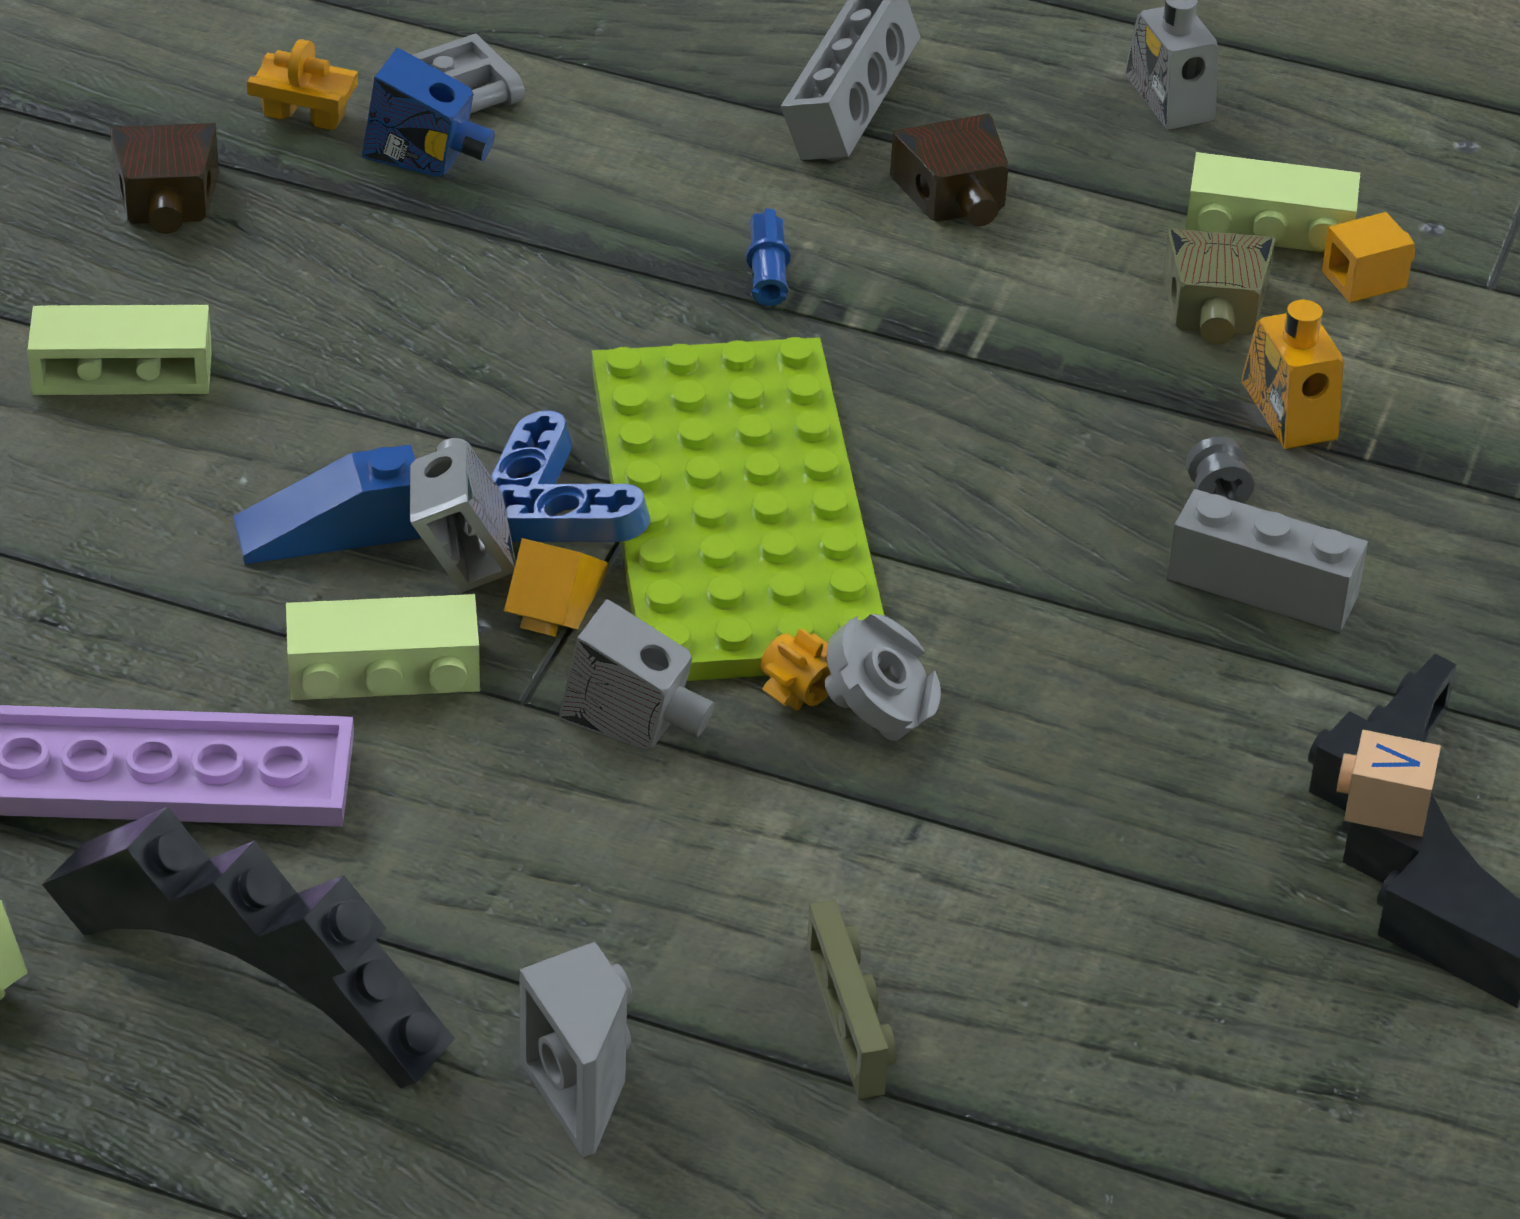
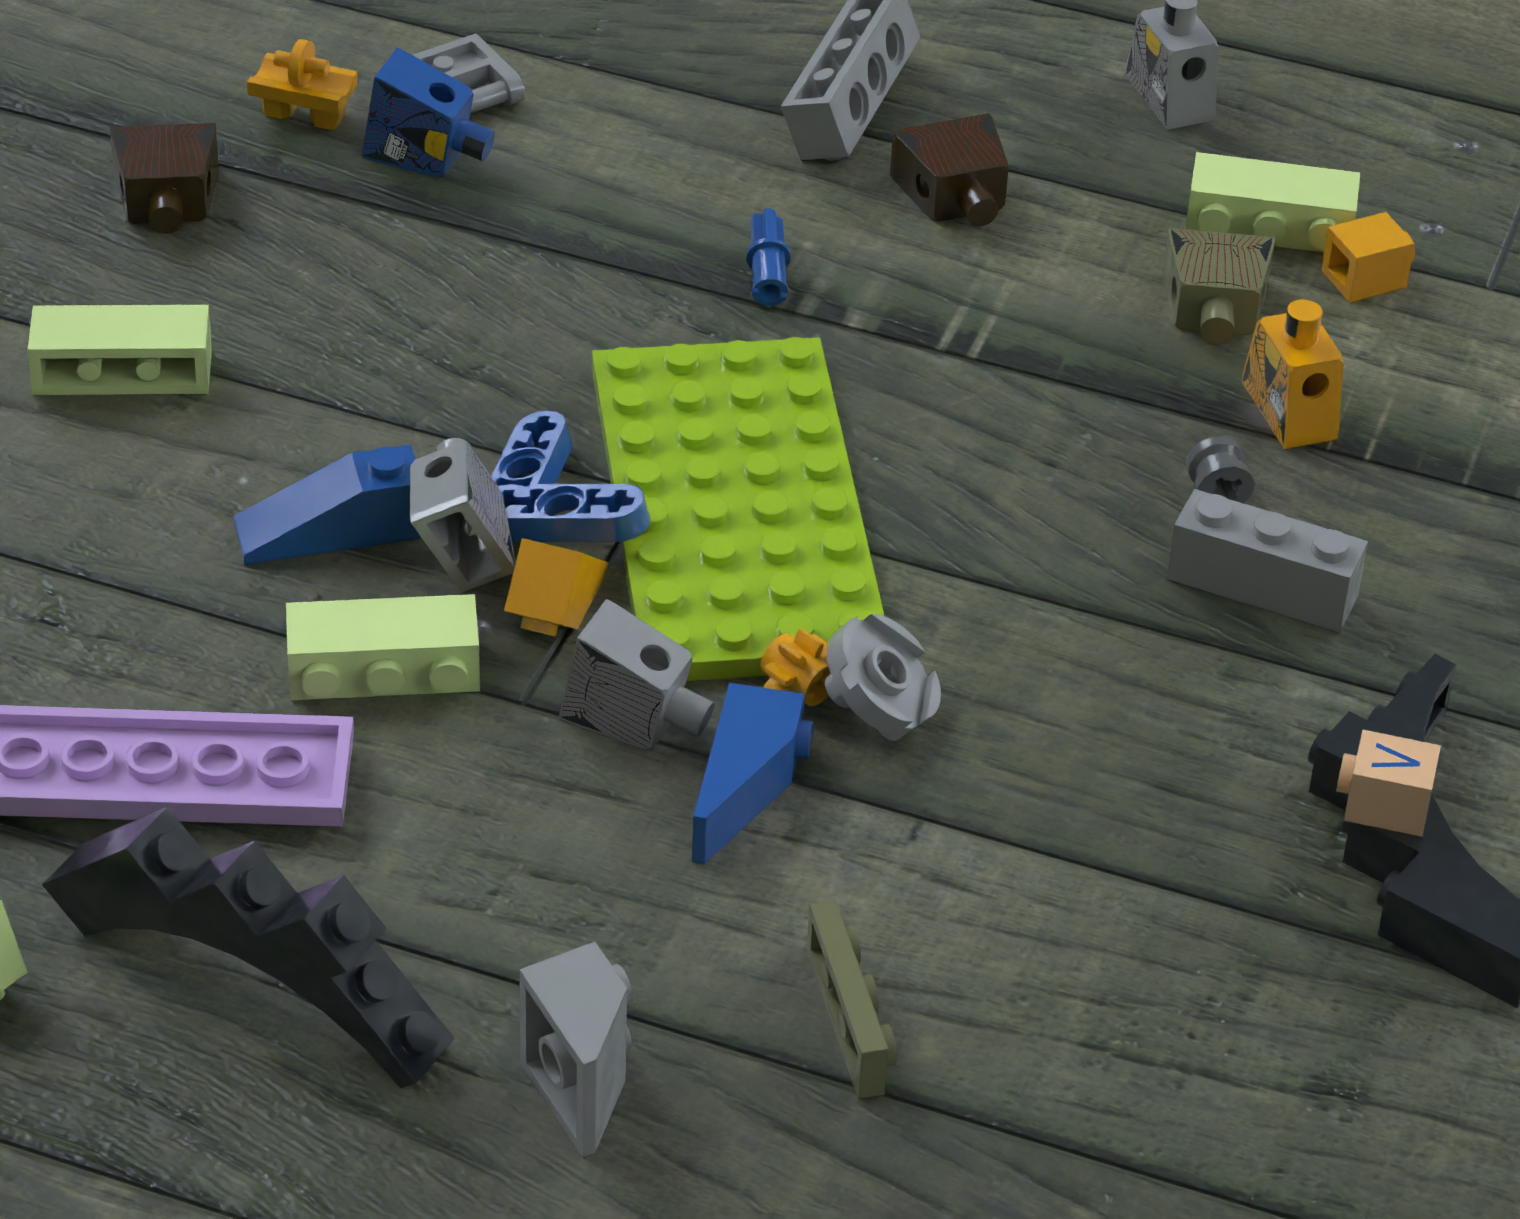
none -> blue slope [692,683,814,864]

